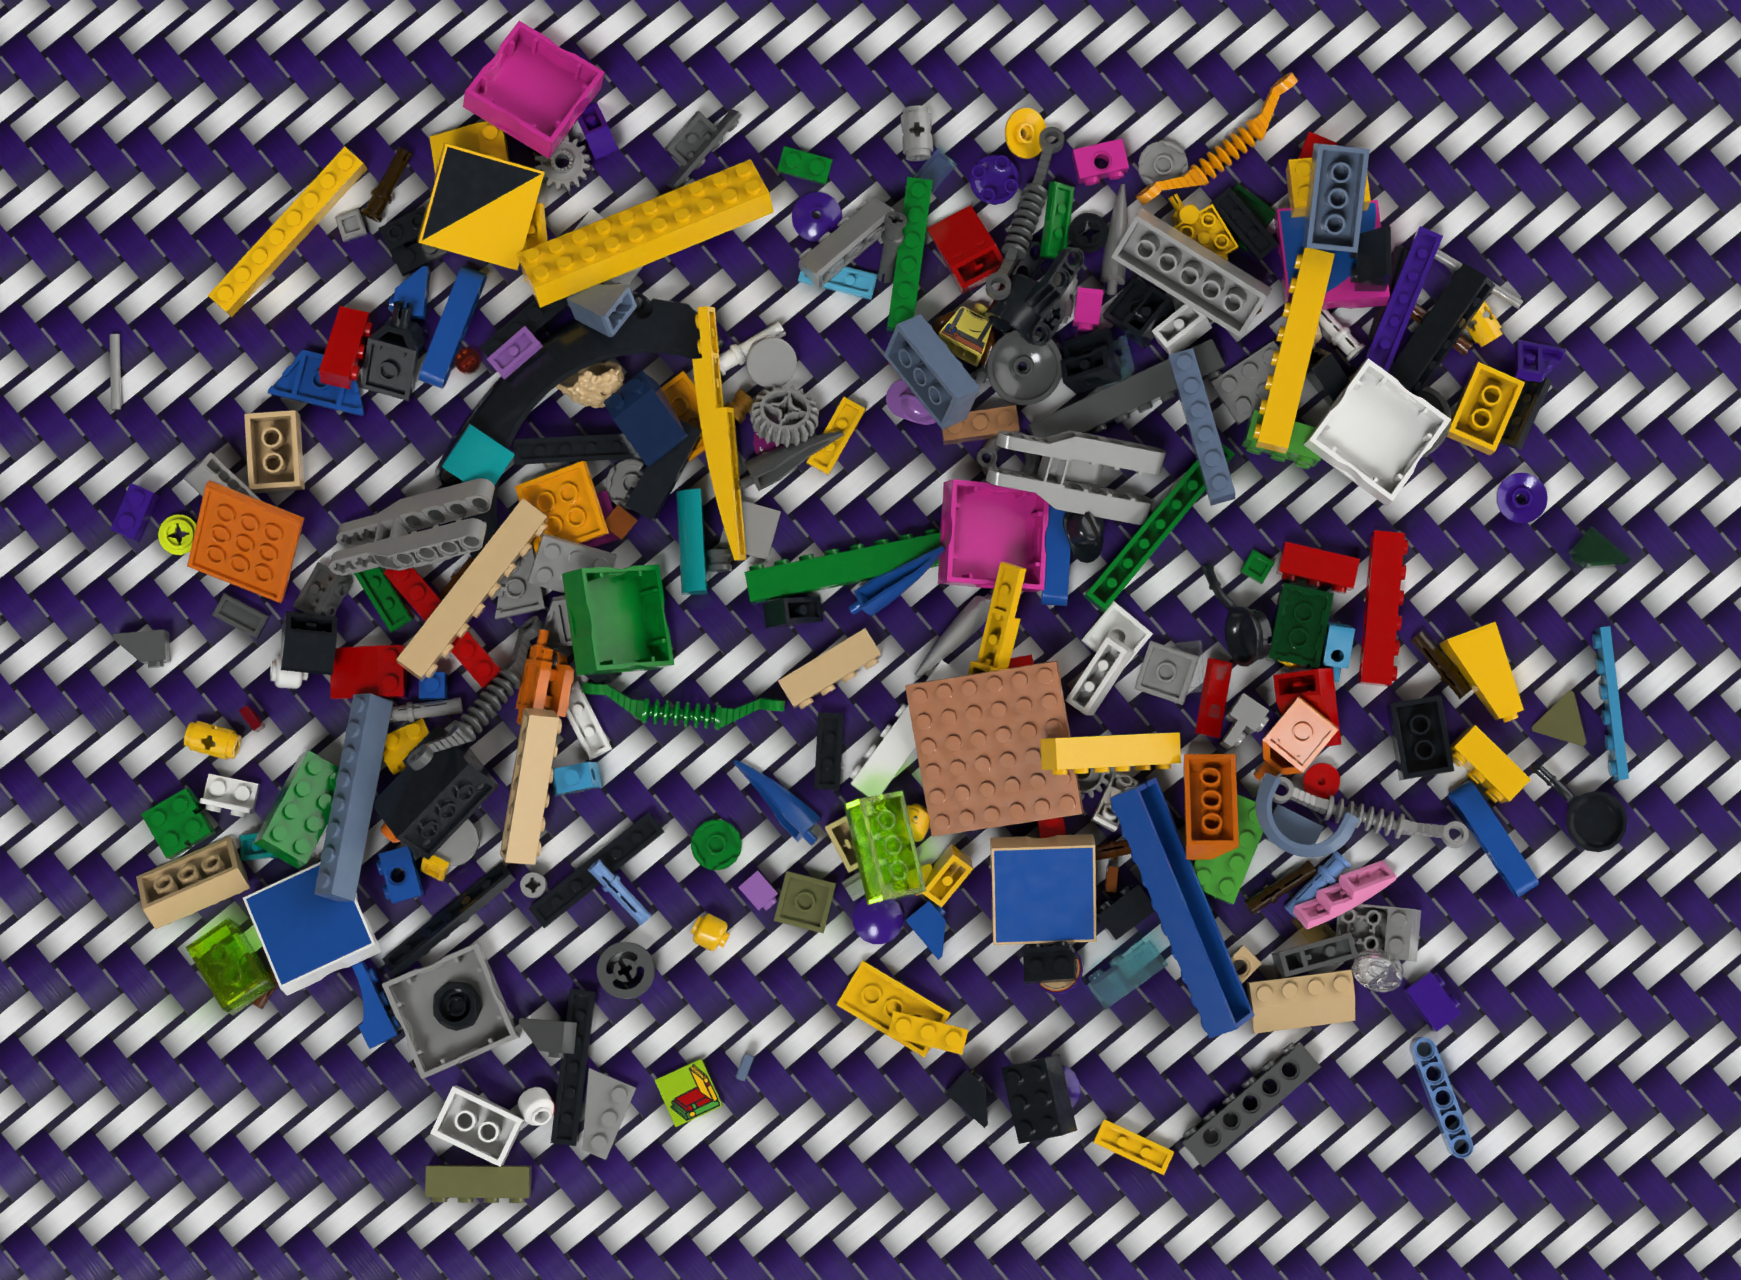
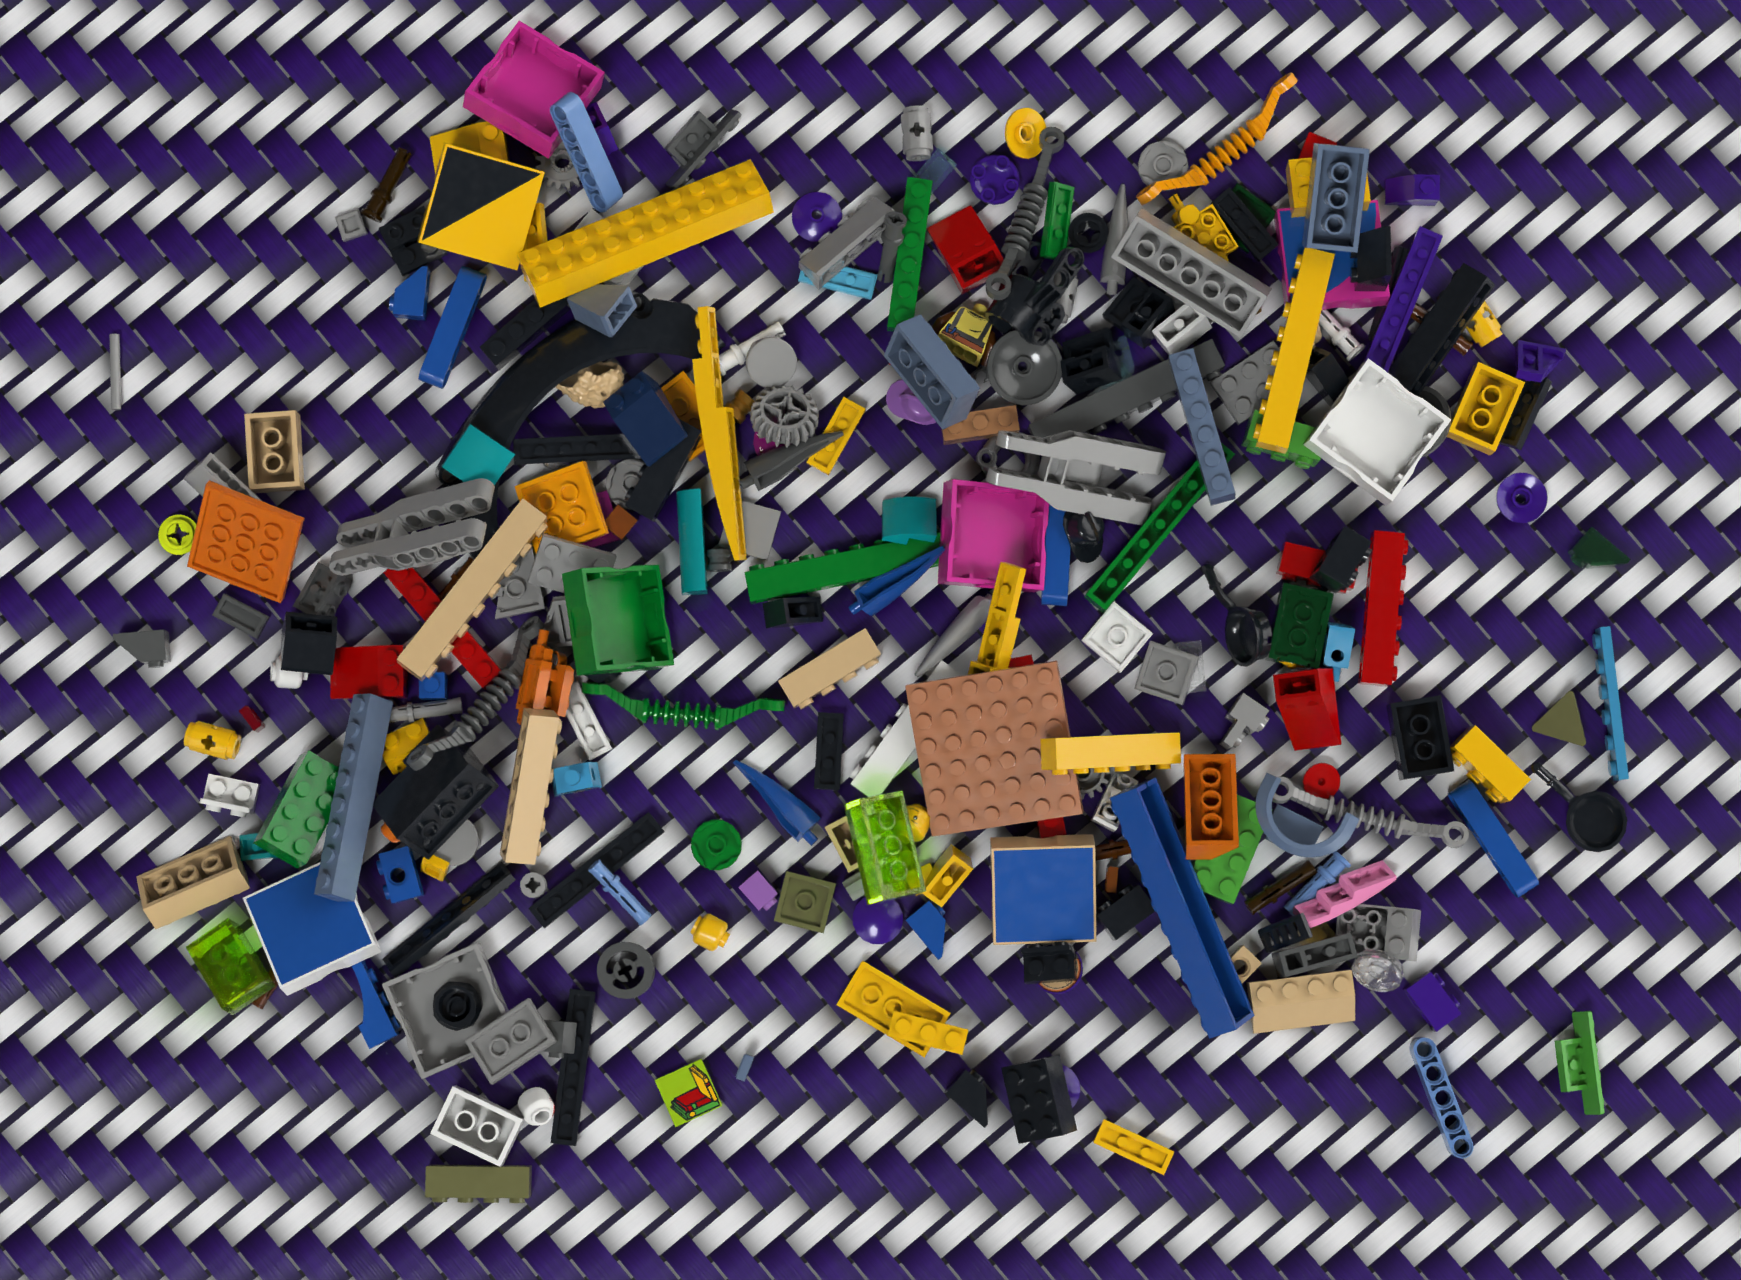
dark purple brick [110,483,160,543] -> none
green piece [141,788,216,859] -> none
yellow brick [208,146,368,317] -> none
blue wing [268,350,364,417] -> none
red brick [319,306,373,389] -> none
green tile [354,567,413,633] -> none
black plate [360,301,428,401] -> none
clear red tile [455,348,481,375] -> none
medium lavender plate [487,326,543,380] -> none
light grey wing [582,1068,636,1160] -> none
green plate [777,146,833,185] -> none
white brick [1065,637,1134,715] -> none
dark pink brick [1072,139,1129,186] -> none
dark pink slope [1072,287,1104,332] -> none
clear light blue brick [1086,939,1168,1010] -> none
dark grey brick [1181,1042,1321,1167] -> none
red tile [1195,658,1233,738] -> none
green tile [1240,549,1275,585] -> none
plate [1253,696,1339,781] -> none
dark brown pin [1410,631,1472,700] -> none
light grey bar [1434,249,1523,309] -> none
yellow slope [1439,622,1524,723] -> none
none -> light grey tile [464,998,557,1085]
none -> medium blue beam [550,92,623,213]
none -> teal slope [882,497,937,545]
none -> black slope [1258,913,1313,953]
none -> black brick [1309,526,1372,594]
none -> dark purple slope [1385,174,1440,206]
none -> bright green bracket [1554,1011,1605,1115]

